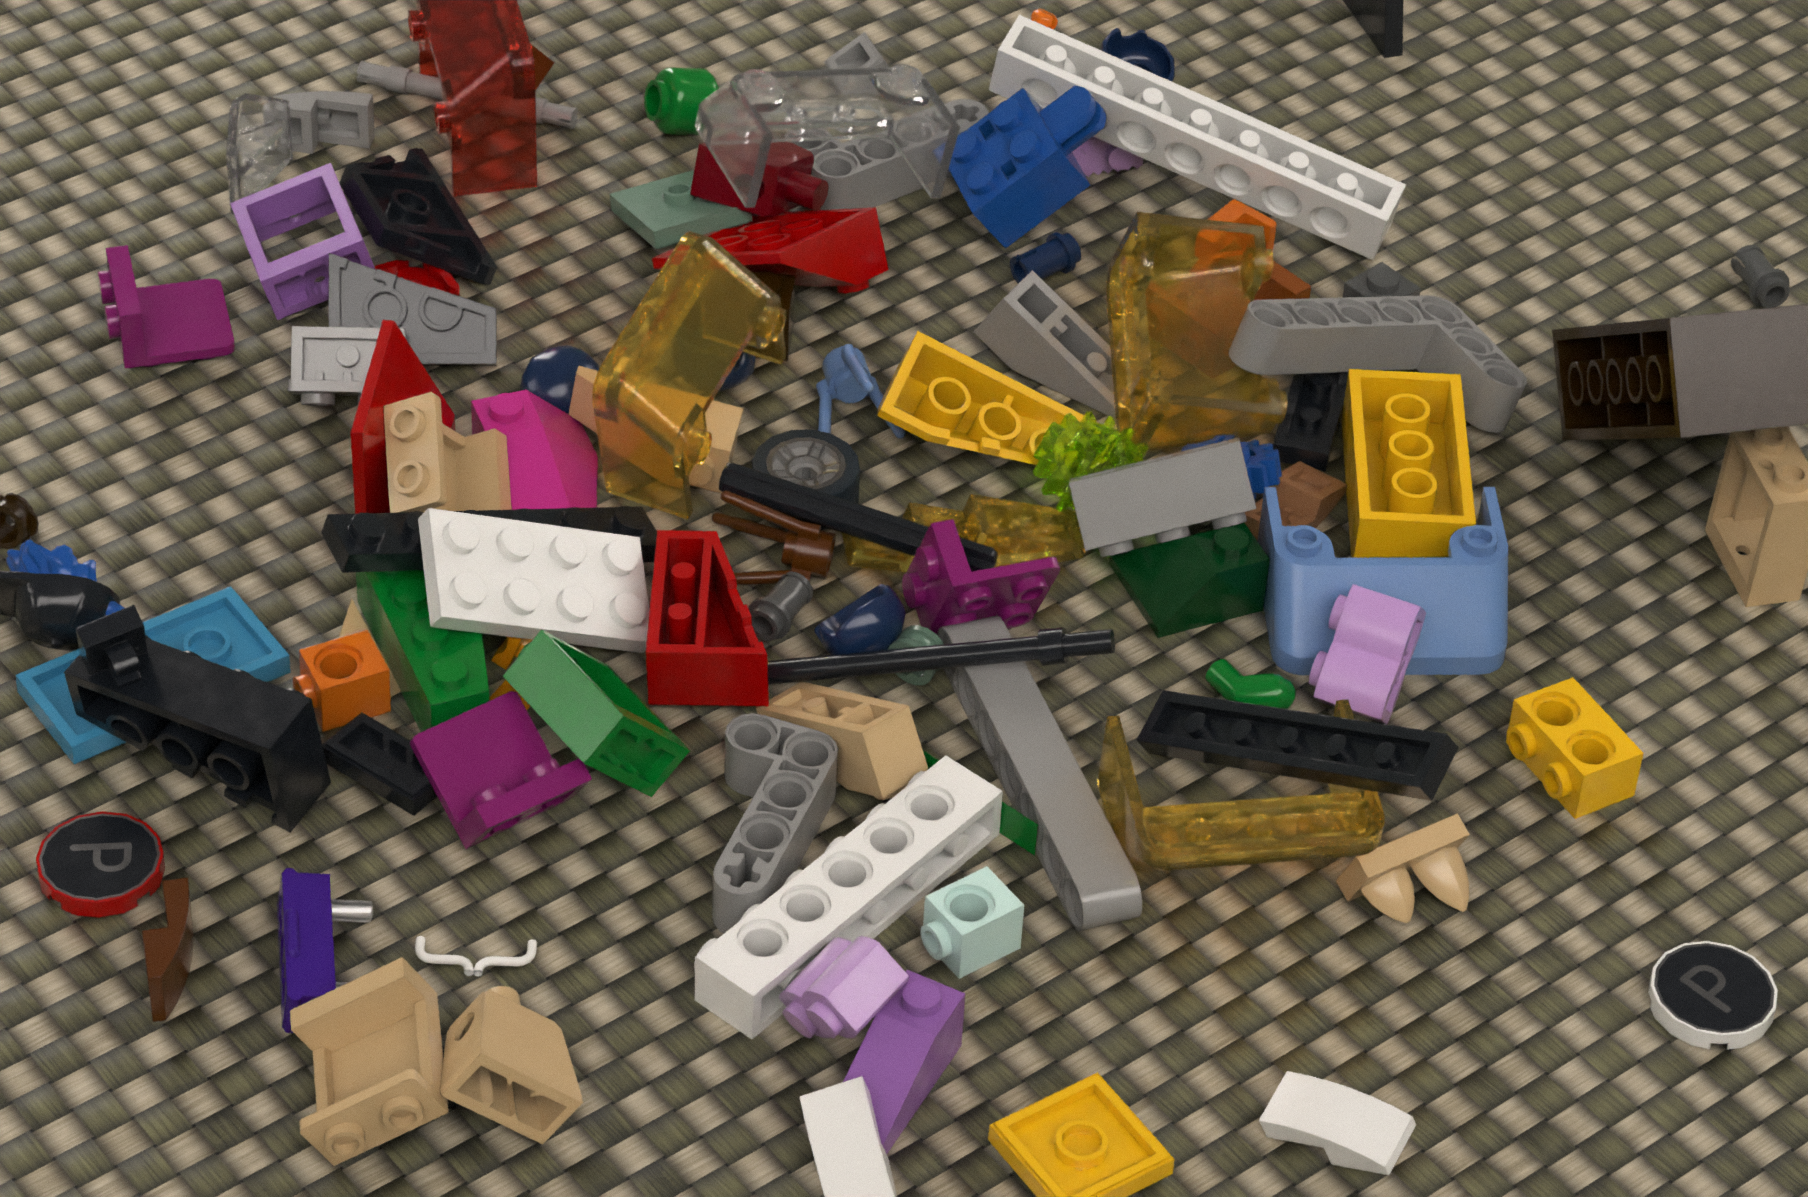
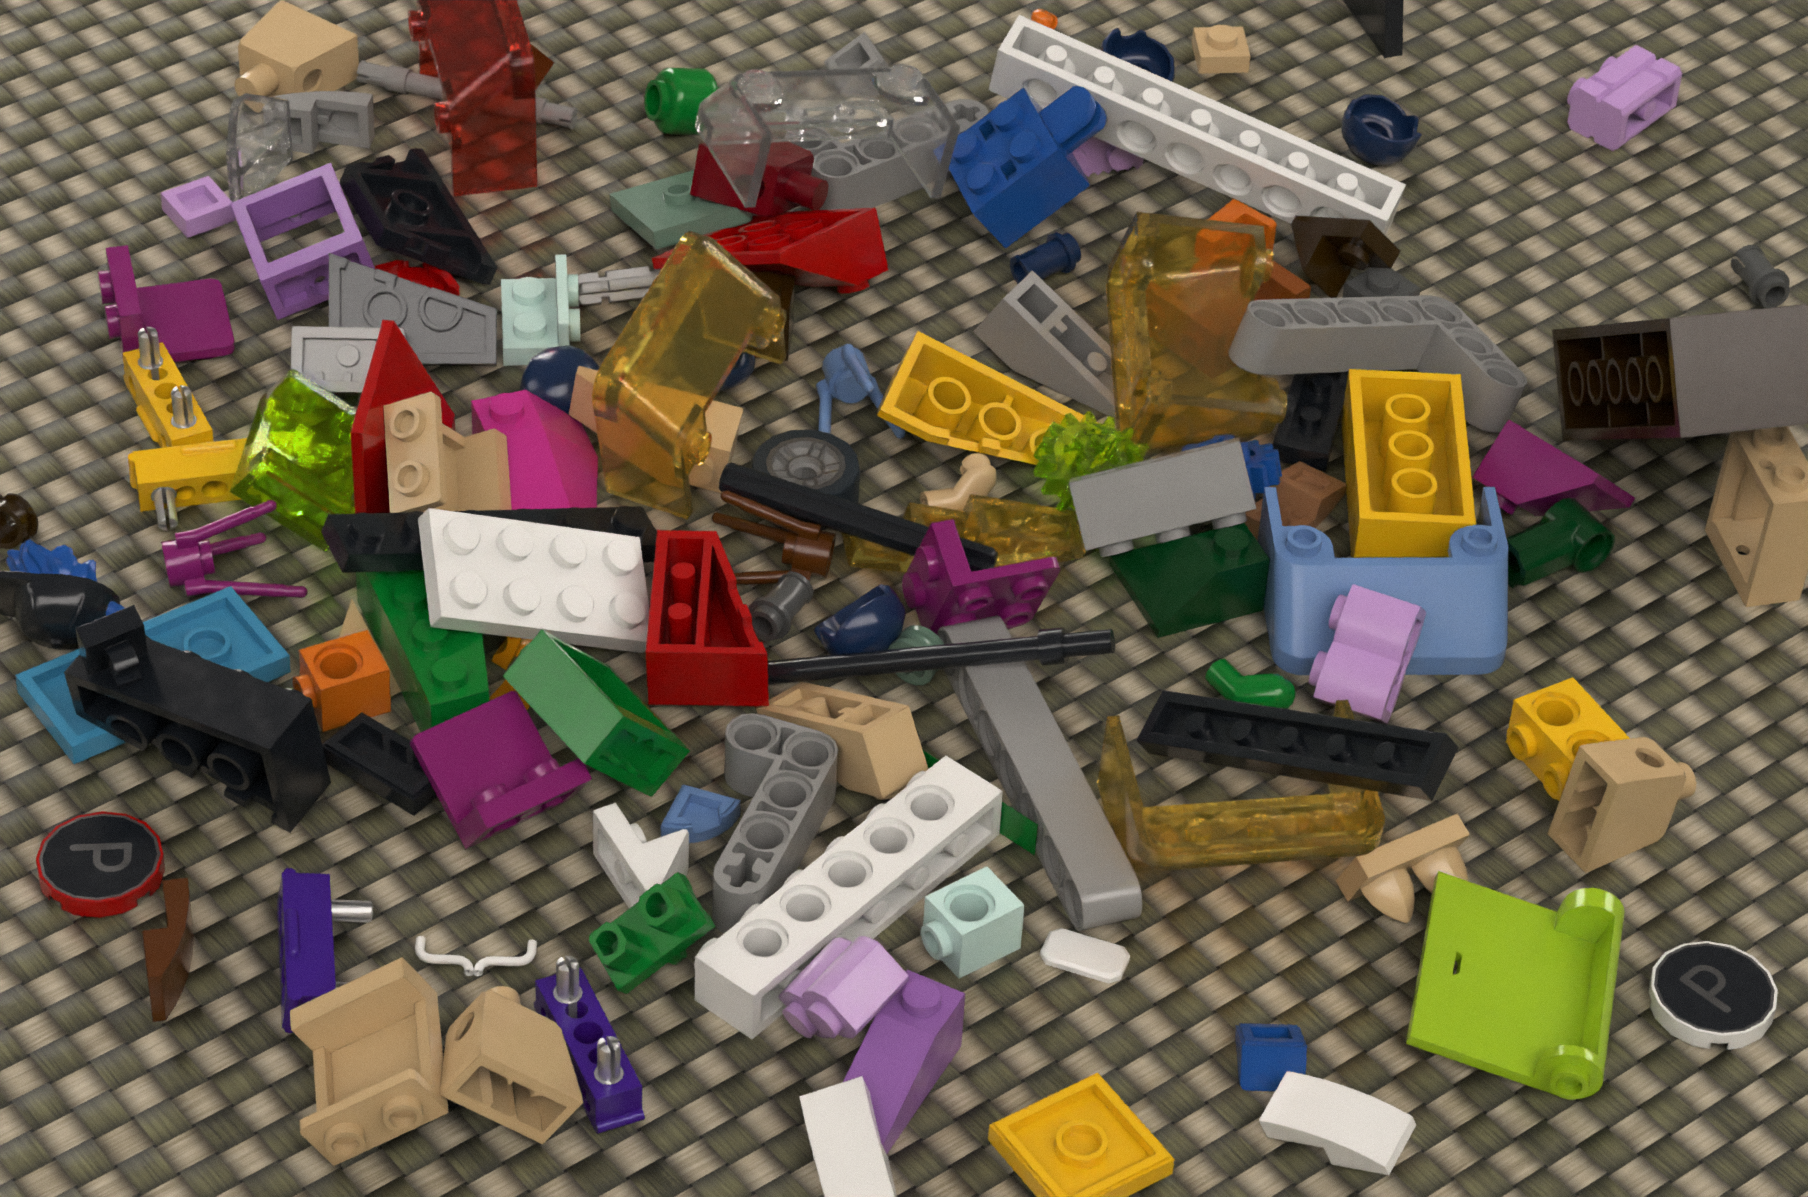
none -> yellow piece [123,327,214,448]
none -> yellow piece [128,434,291,531]
none -> lavender plate [161,176,235,238]
none -> magenta plant [161,500,308,598]
none -> clear neon green panel [230,369,357,552]
none -> tan torso [234,0,359,105]
none -> light aqua bracket [501,254,580,366]
none -> dark purple piece [534,956,645,1134]
none -> light grey axle [578,266,683,306]
none -> green hips [589,872,715,994]
none -> white slope [593,803,689,908]
none -> medium blue tile [661,784,741,843]
none -> tan arm [920,453,996,520]
none -> white piece [1040,928,1130,983]
none -> tan plate [1192,25,1251,74]
none -> blue slope [1235,1023,1307,1091]
none -> dark brown slope [1291,216,1400,298]
none -> dark blue hair [1341,94,1422,166]
none -> lime door [1406,871,1625,1100]
none -> magenta slope [1472,419,1635,516]
none -> dark green piece [1507,497,1615,588]
none -> tan torso [1547,737,1696,873]
none -> lavender brick [1567,45,1682,151]

